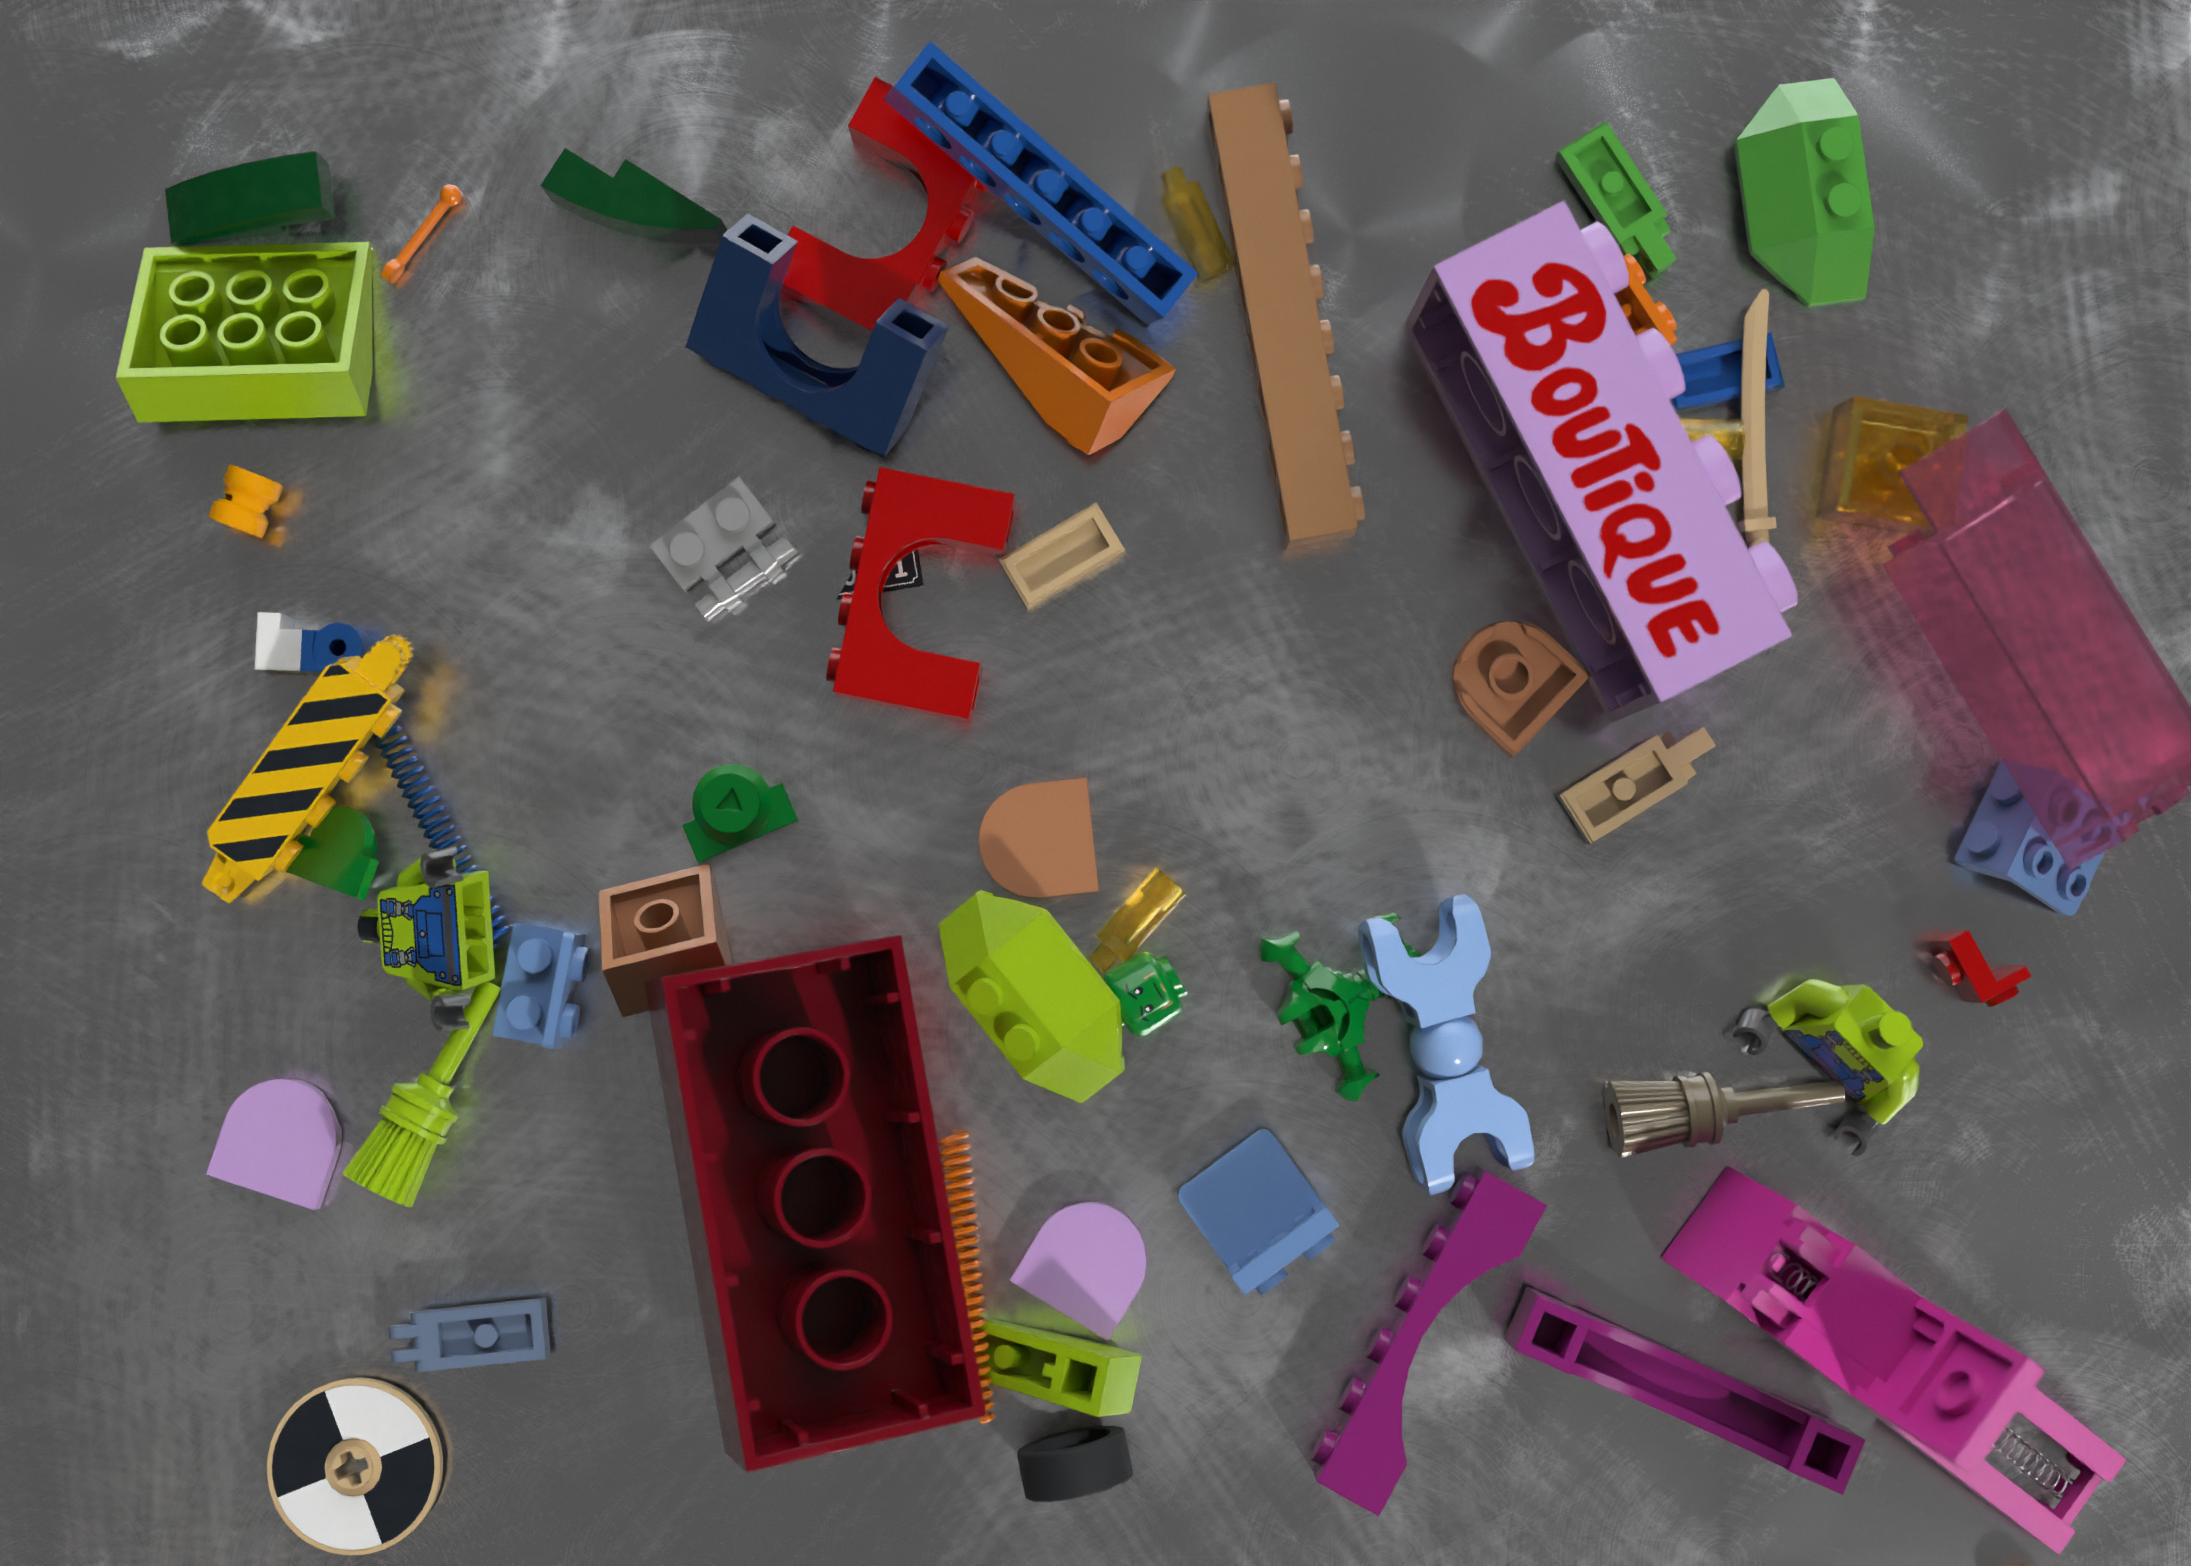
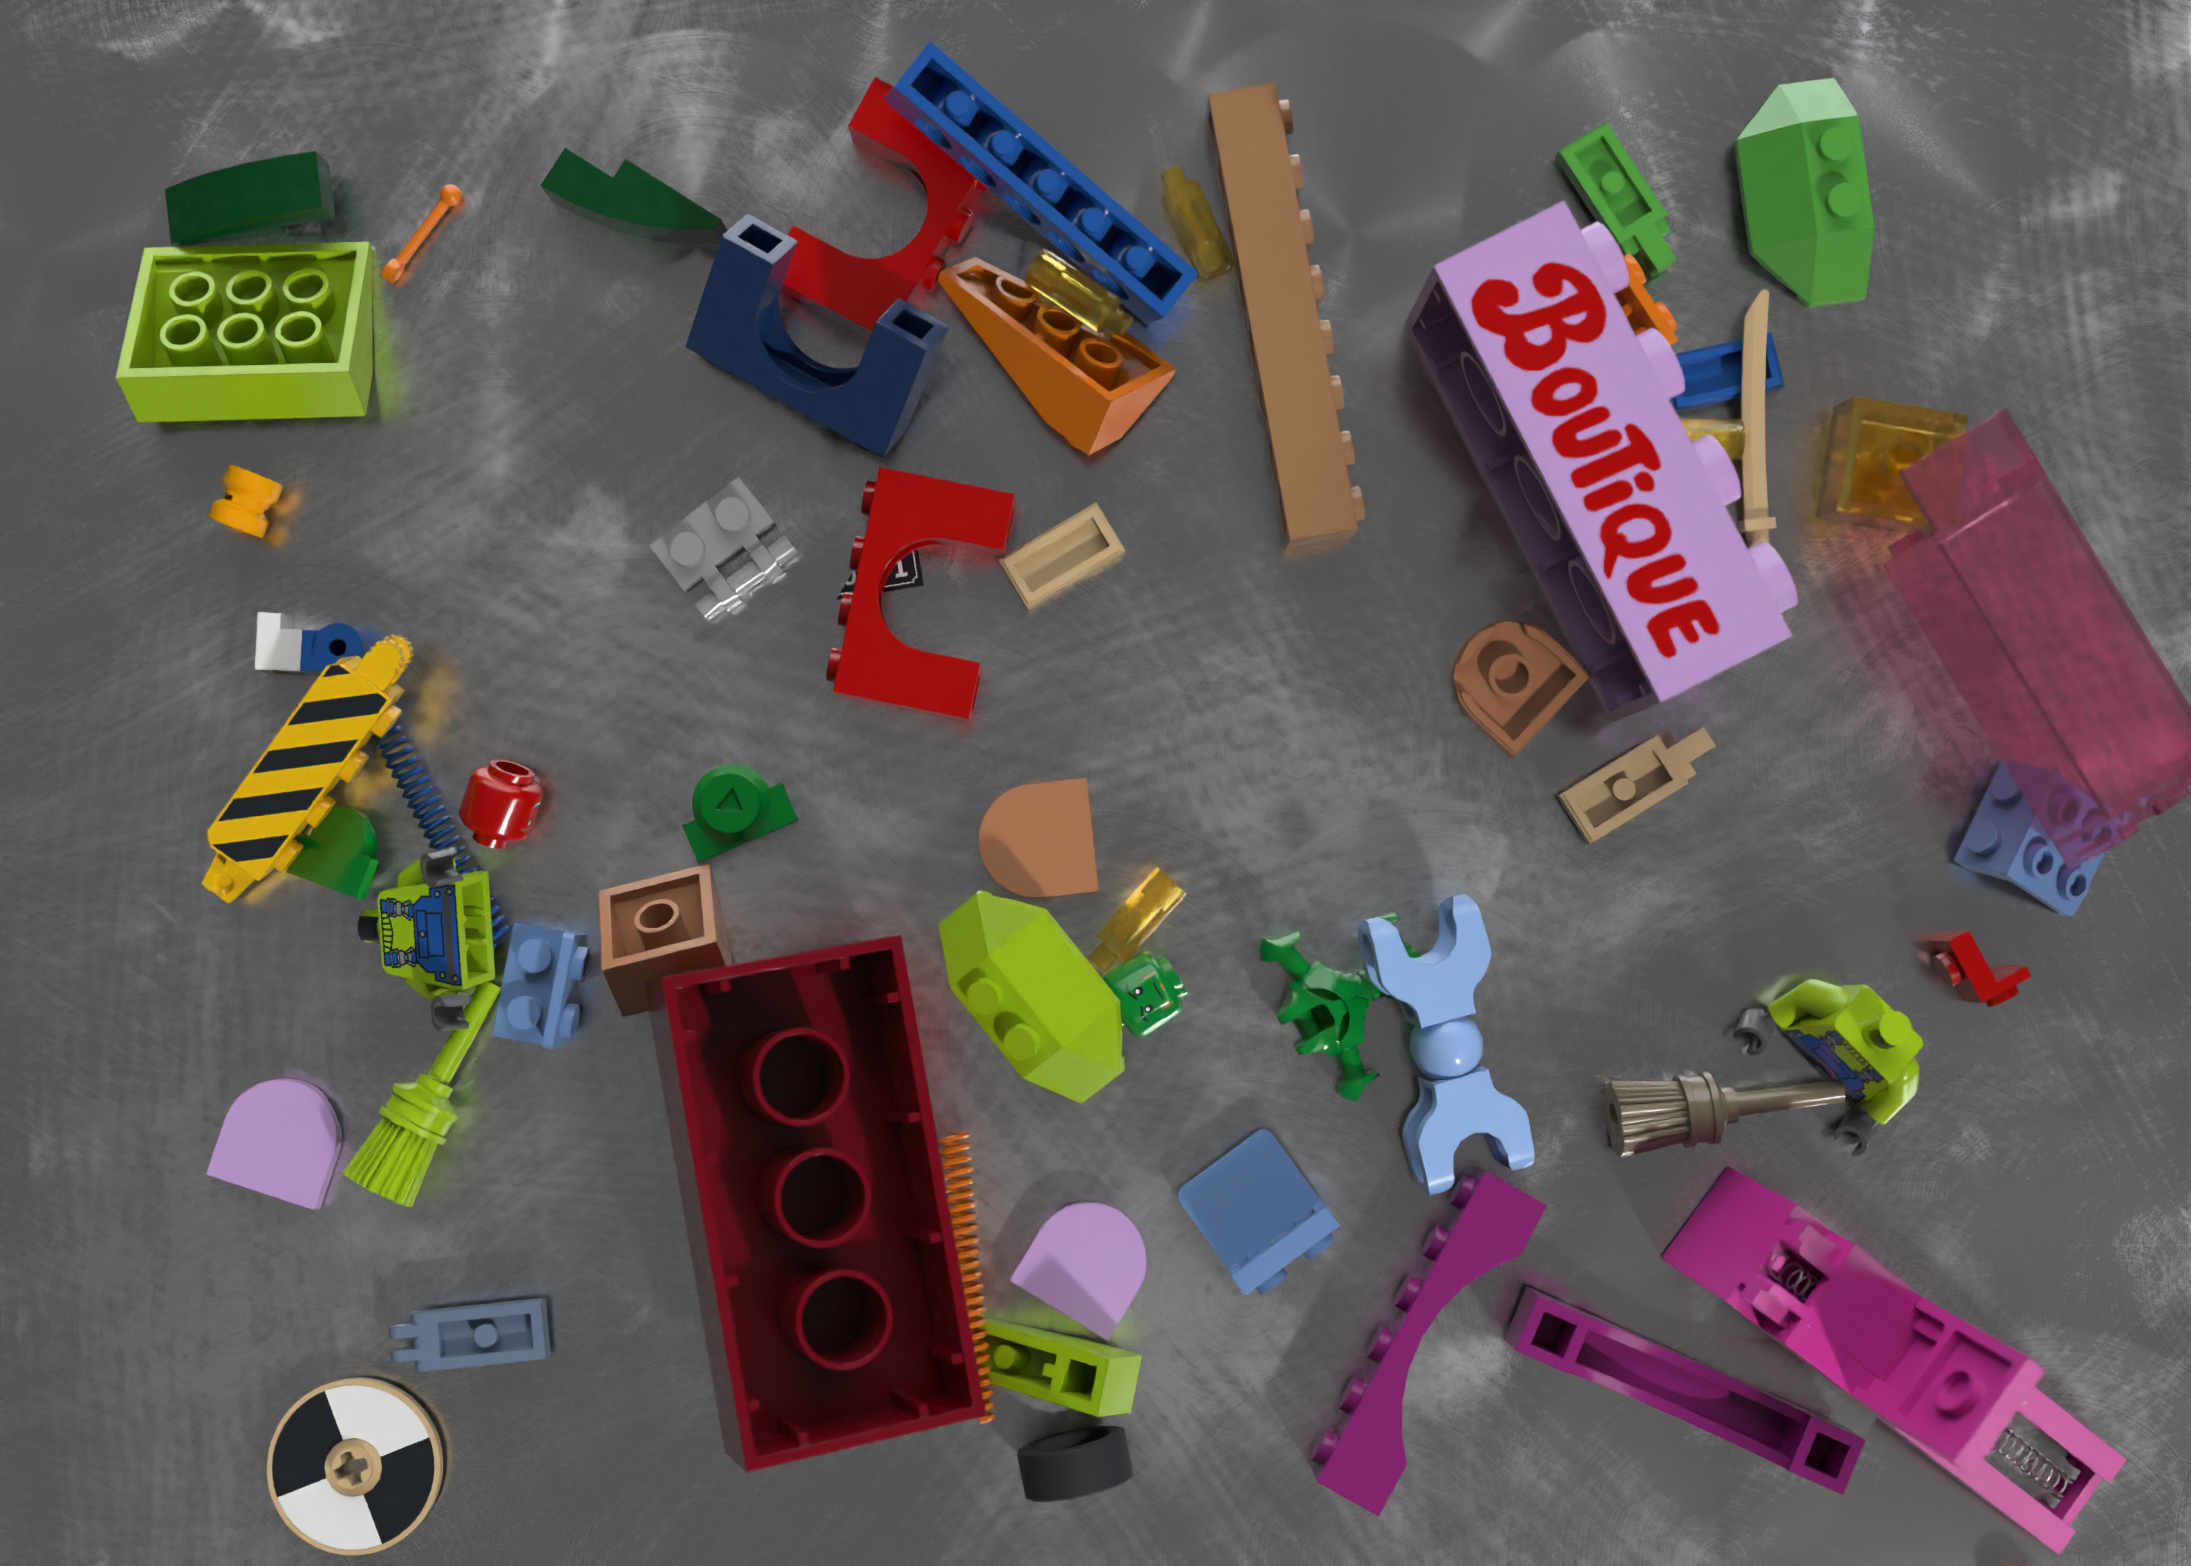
none -> red head [459,759,543,849]
none -> clear yellow cylinder [1024,249,1133,336]

